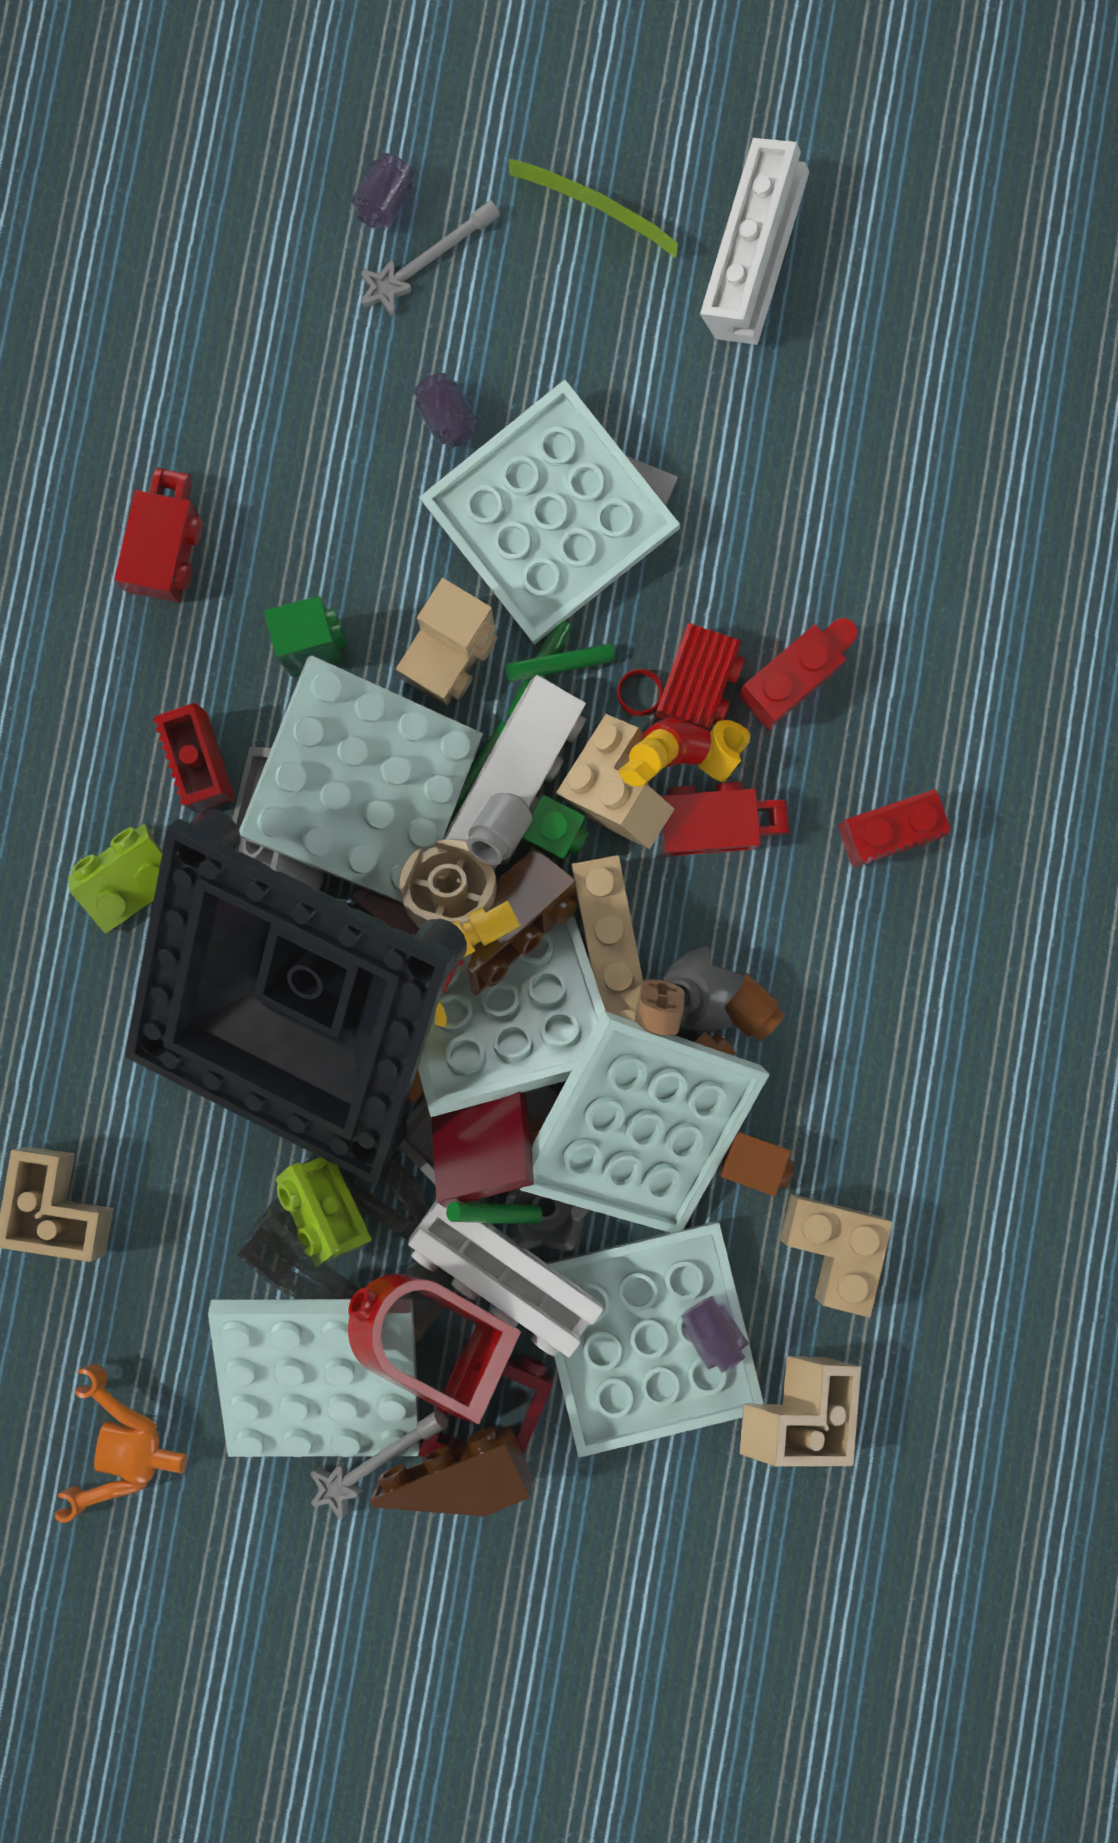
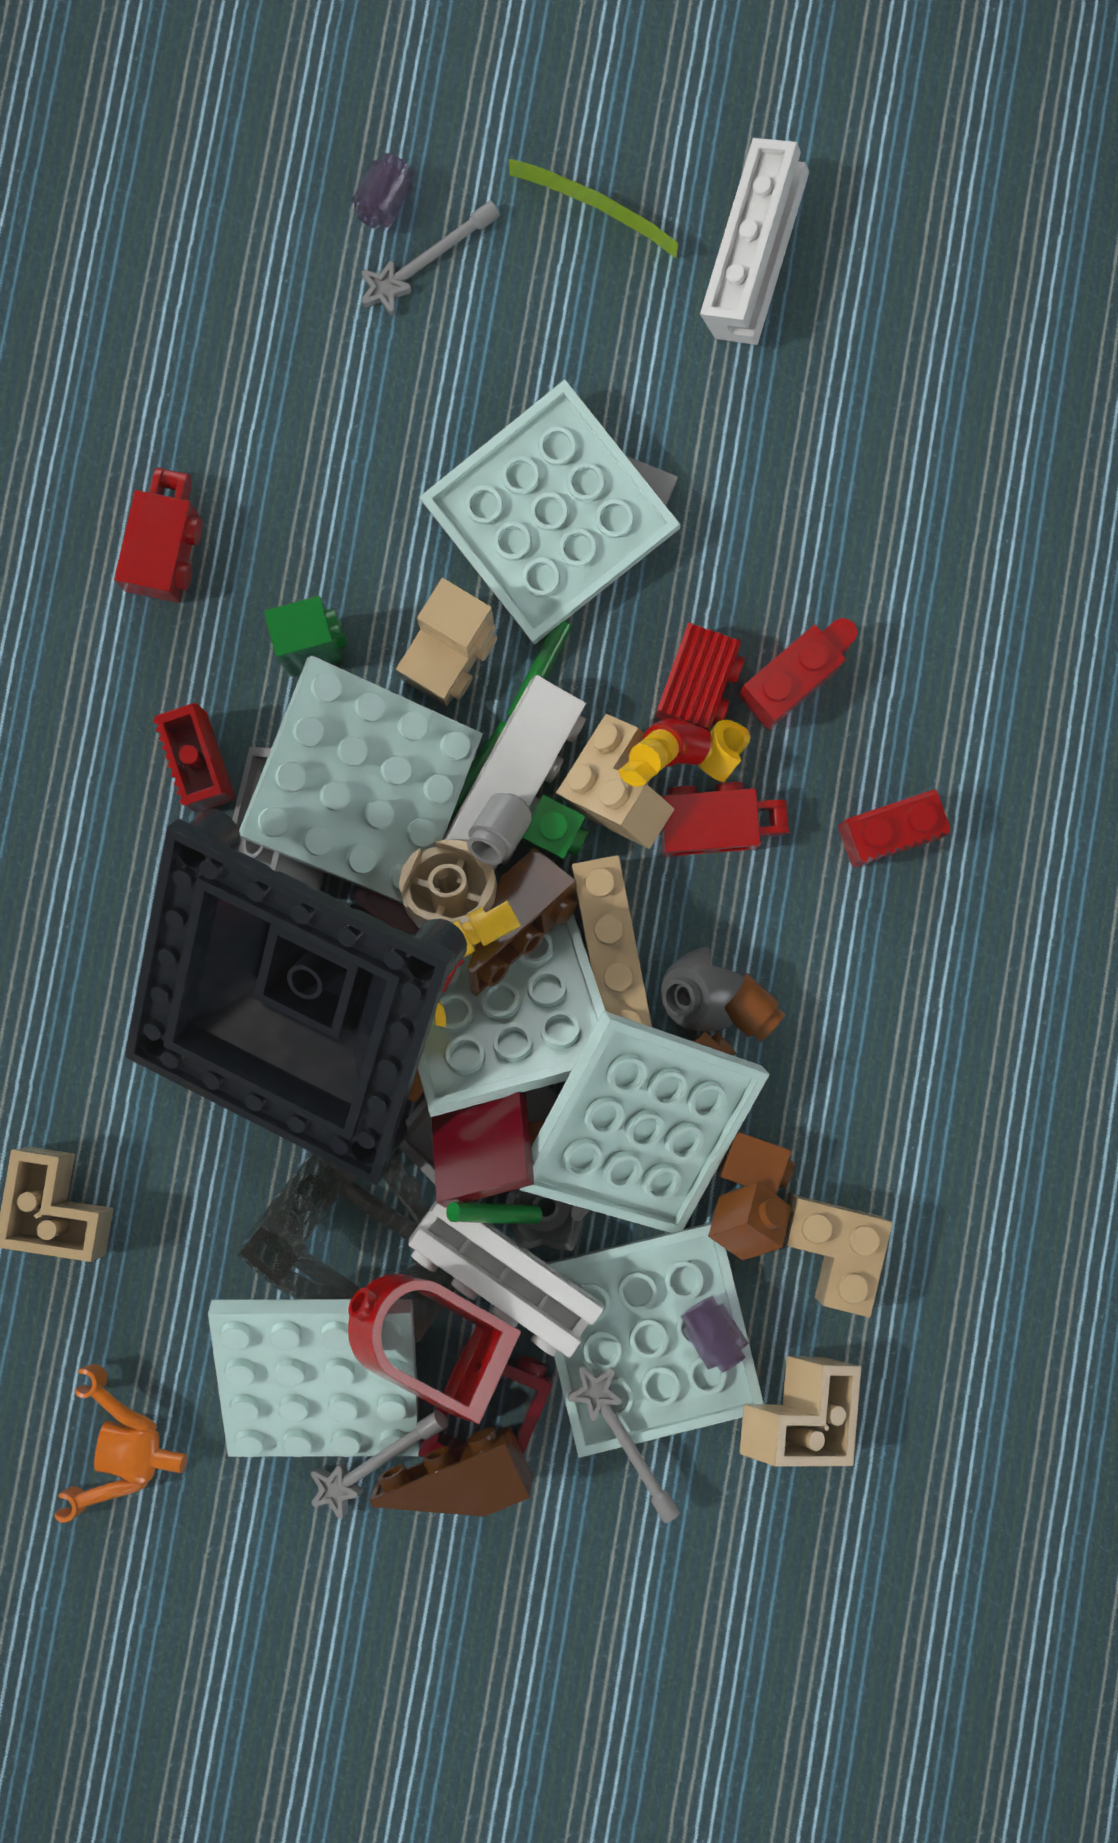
lime bracket [68,824,163,934] -> none
lime bracket [275,1157,372,1267] -> none
clear purple brick [414,373,477,447] -> none
green piece [506,643,615,682] -> none
red axle [617,669,663,717] -> none
medium nougat beam [635,979,685,1035] -> none
none -> light grey piece [568,1365,680,1523]
none -> dark orange brick [708,1182,792,1260]

